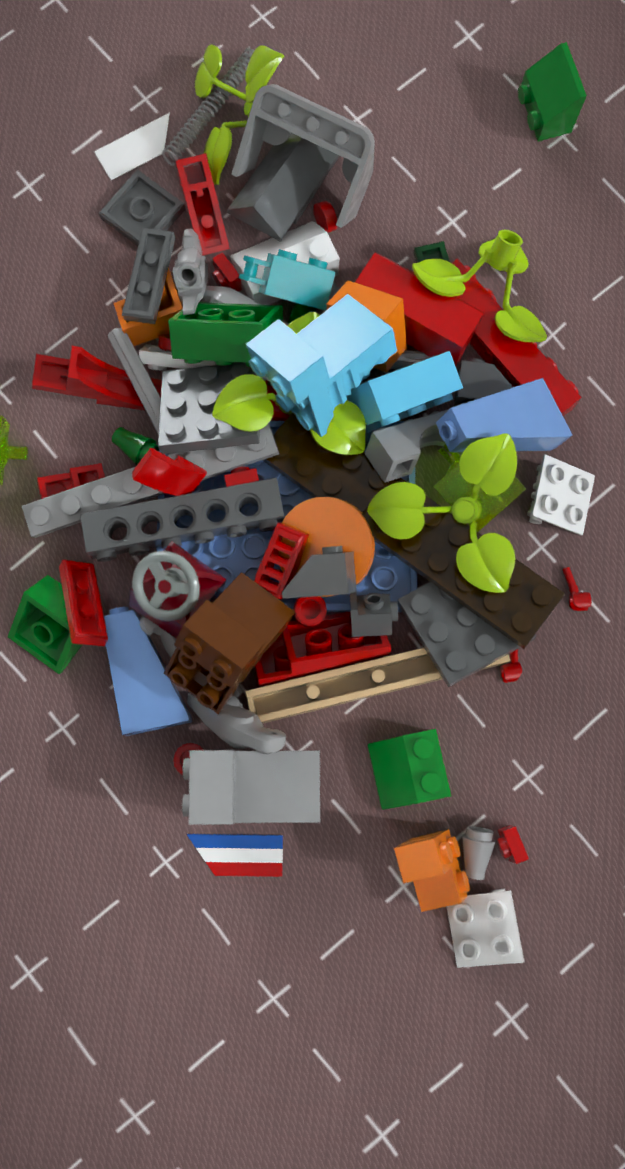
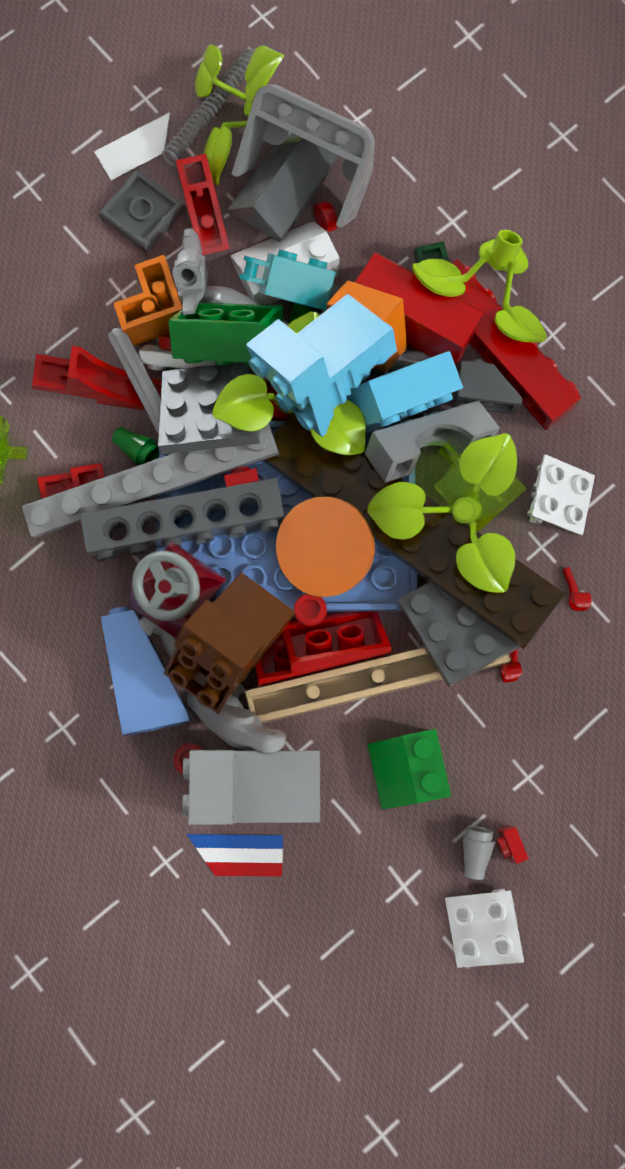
green slope [8,575,83,674] -> none
red tile [59,560,108,646] -> none
dark grey tile [122,228,175,324] -> none
red slope [132,448,207,496] -> none
red plate [212,252,242,292] -> none
red slope [254,522,309,599] -> none
dark grey slope [282,546,357,599] -> none
dark grey brick [350,592,398,637] -> none
orange brick [394,829,470,912] -> none
medium blue slope [436,378,573,452] -> none
green slope [518,42,587,141] -> none

